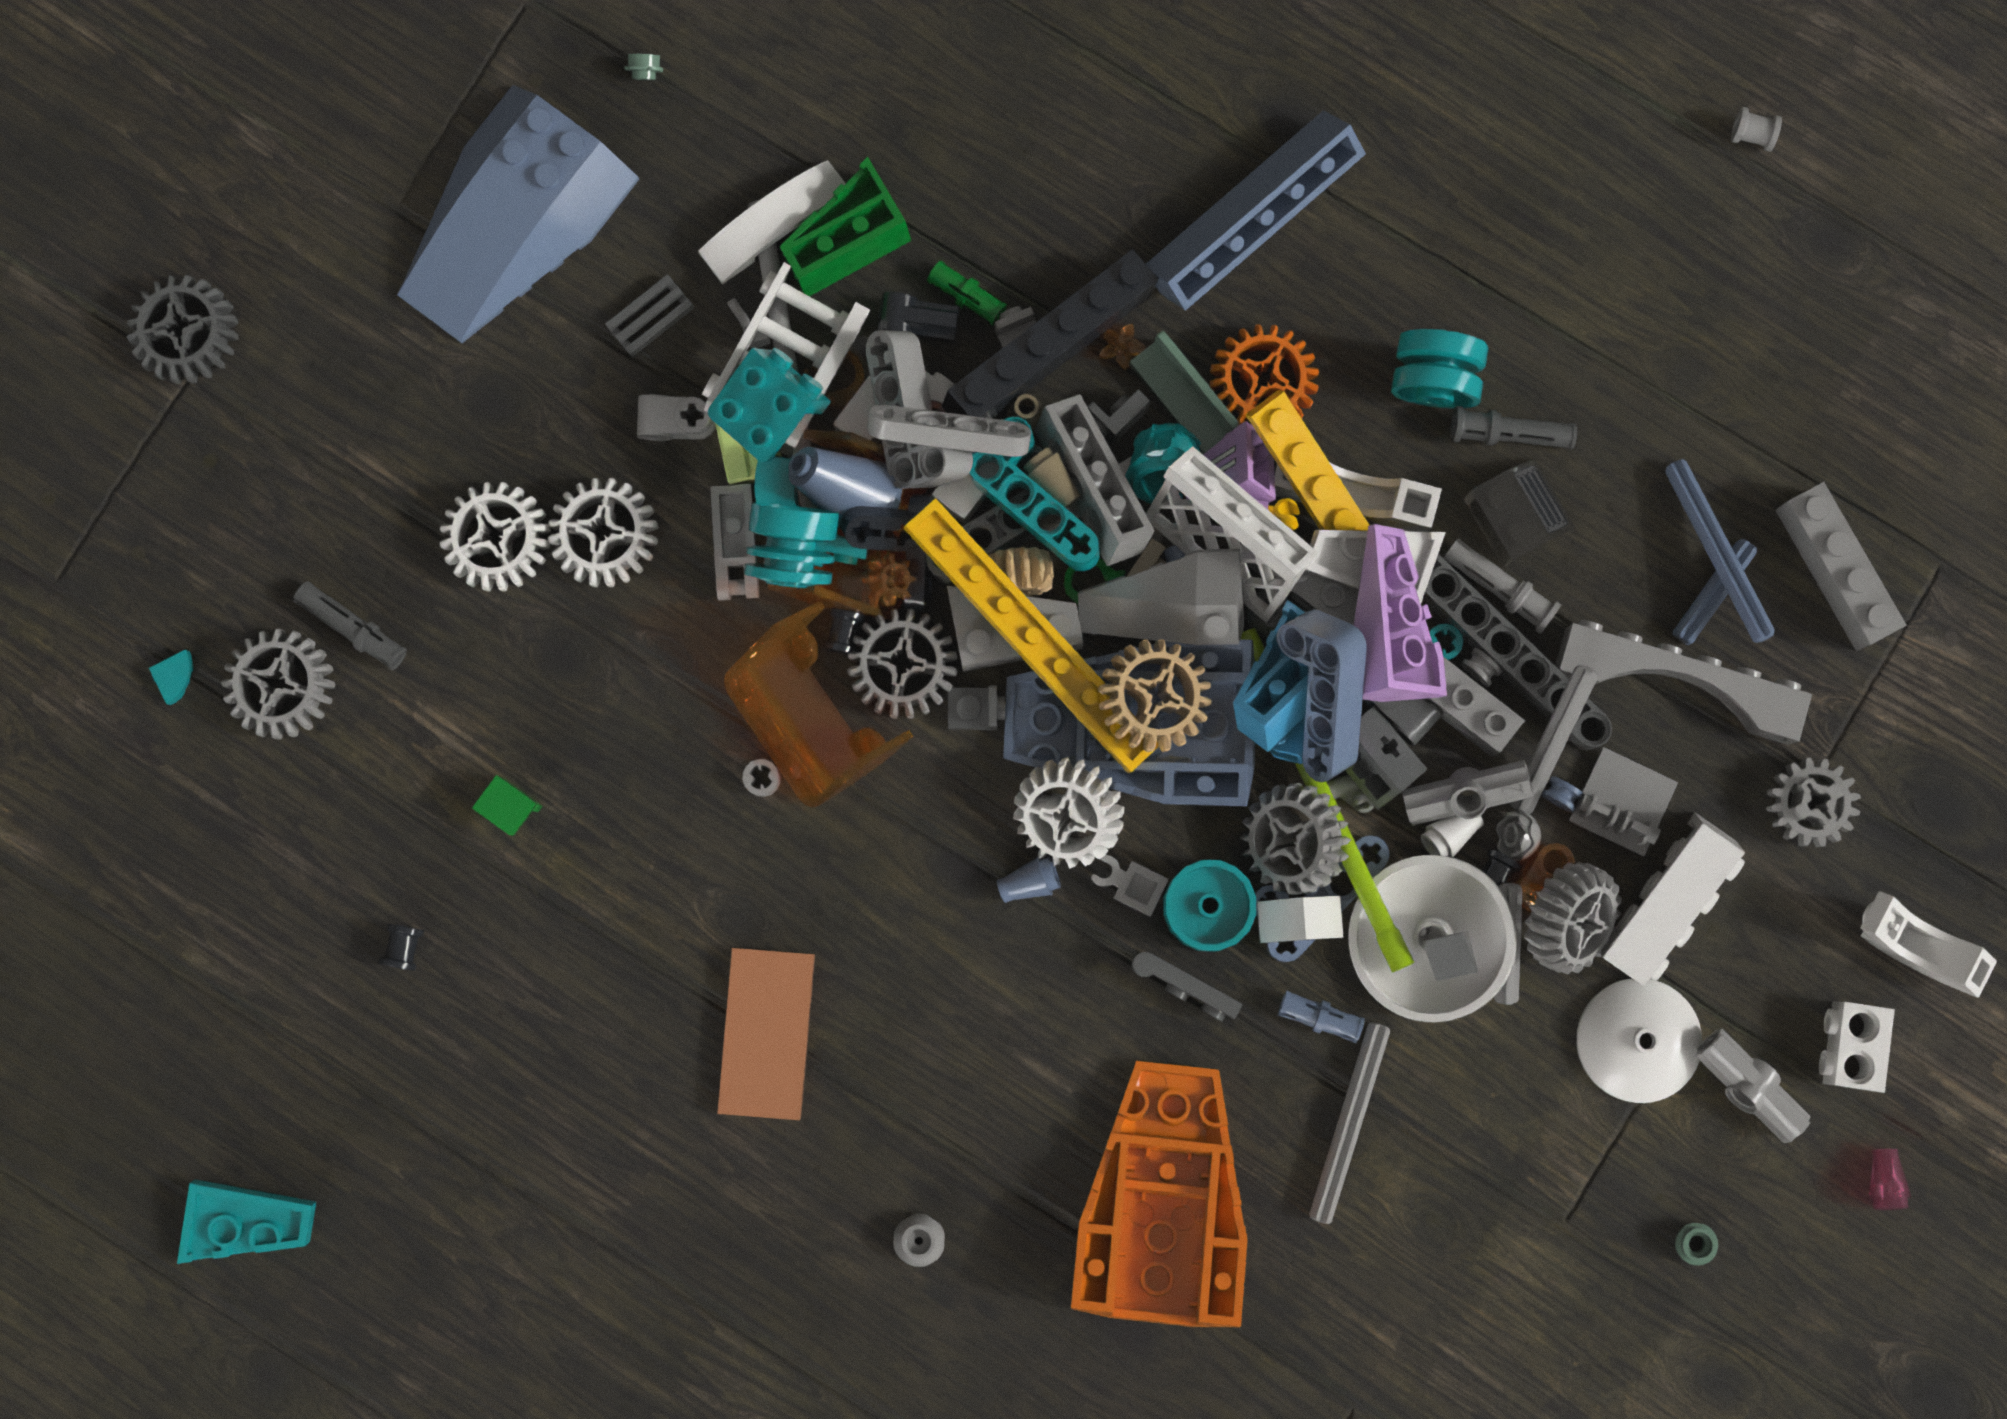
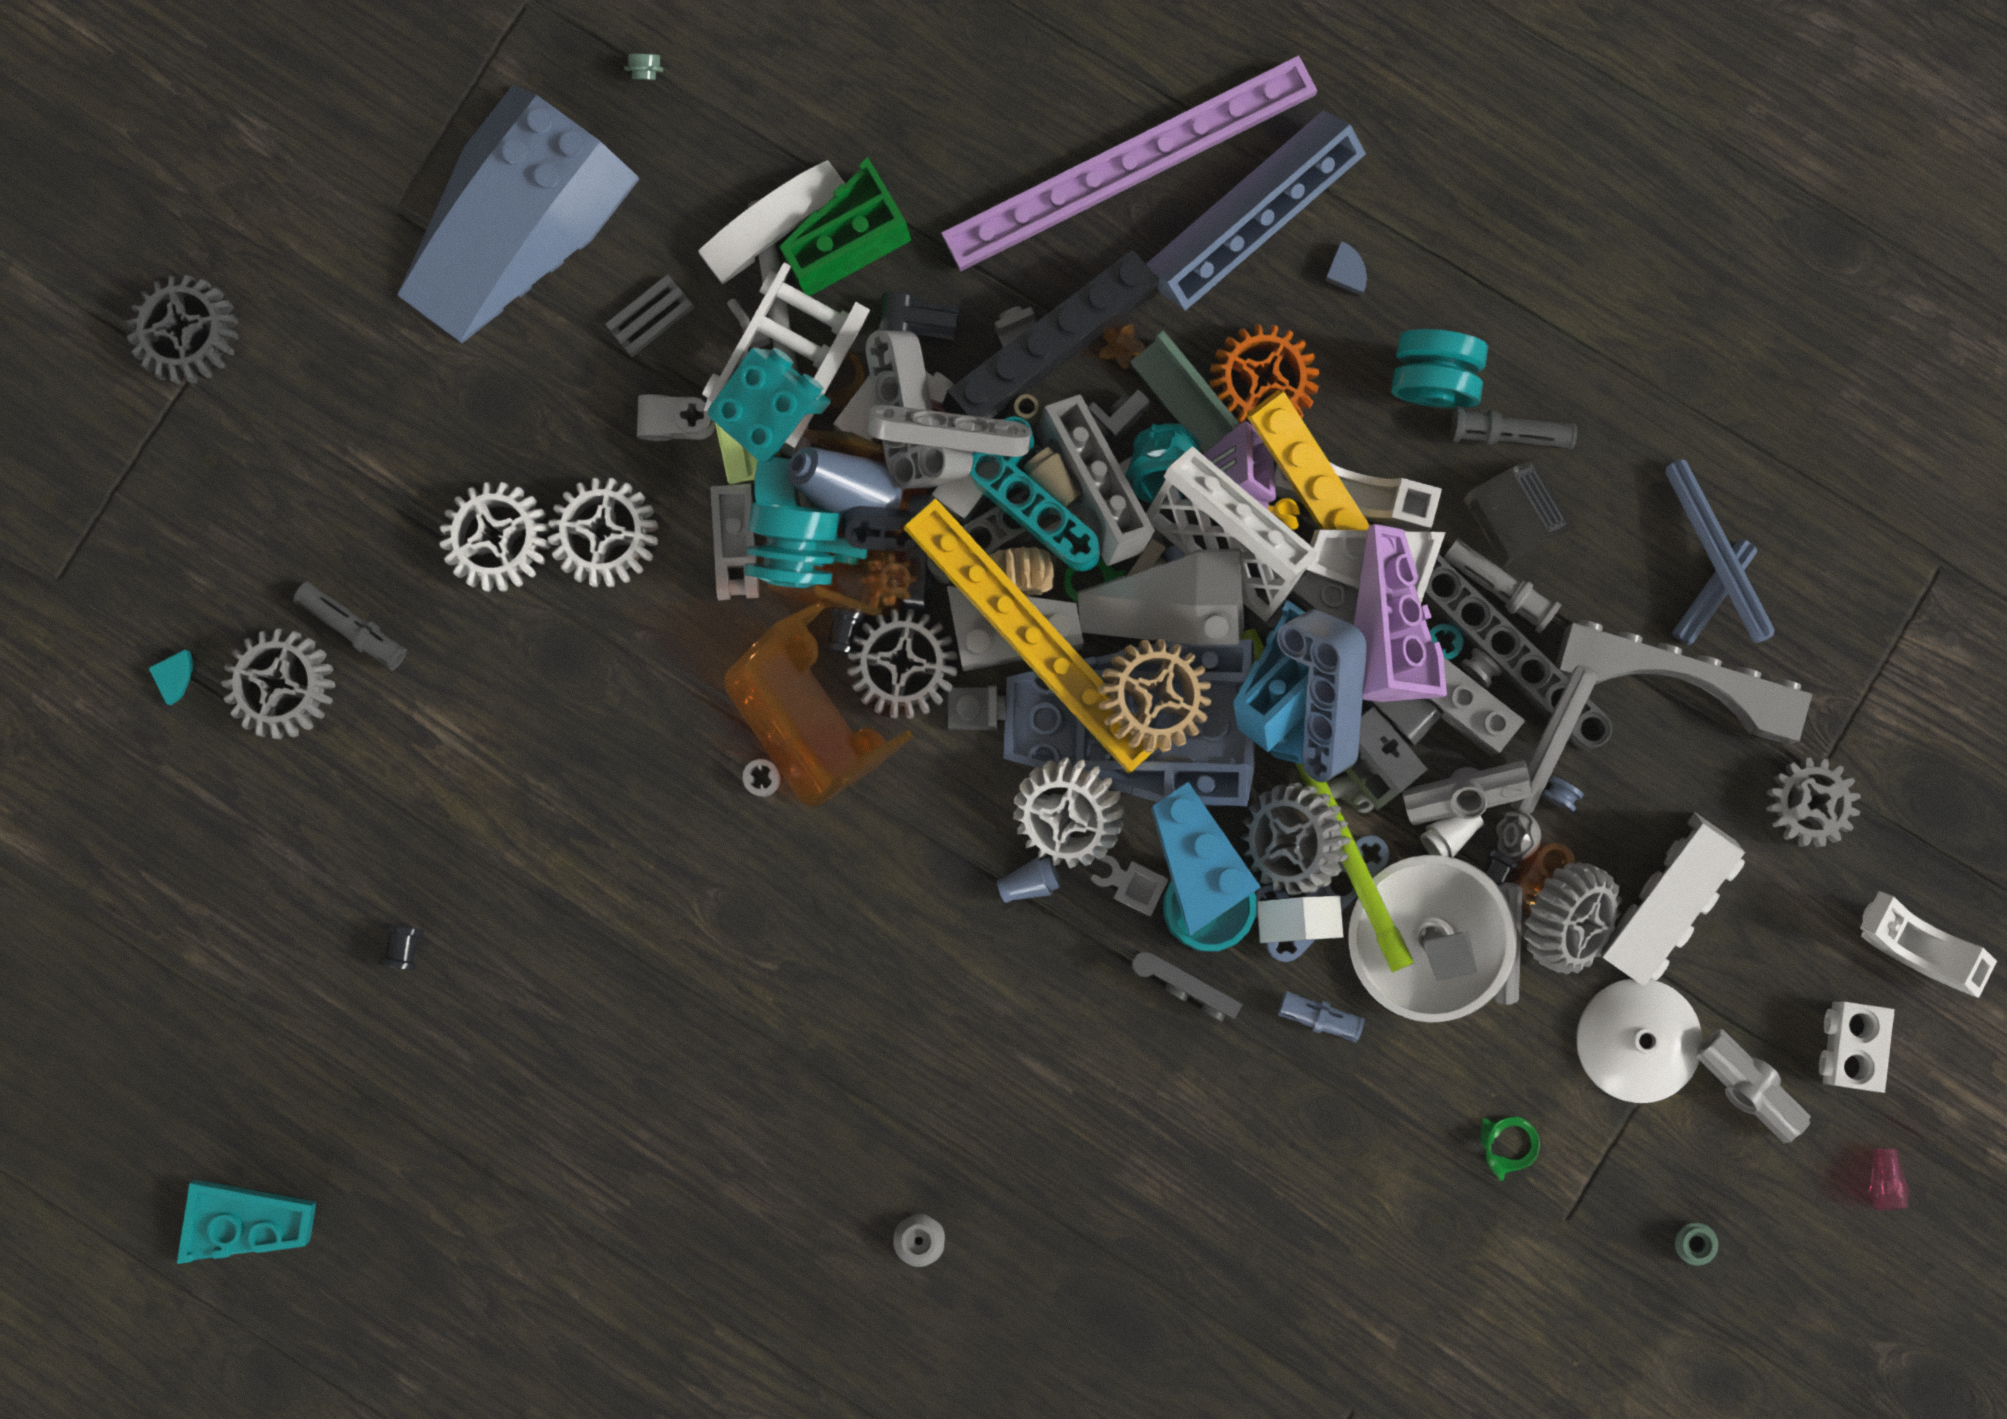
green panel [472,775,542,836] -> none
nougat tile [717,948,815,1120] -> none
green pin [927,261,1008,326] -> none
orange wedge [1071,1061,1248,1327] -> none
light grey axle [1309,1022,1390,1224] -> none
light grey hinge [1569,747,1678,857] -> none
light grey bush [1730,106,1782,152] -> none
light grey brick [1775,482,1907,651] -> none
none -> lavender plate [942,56,1317,272]
none -> dark azure wedge [1151,782,1261,936]
none -> sand blue tile [1325,241,1367,296]
none -> green piece [1480,1116,1540,1181]

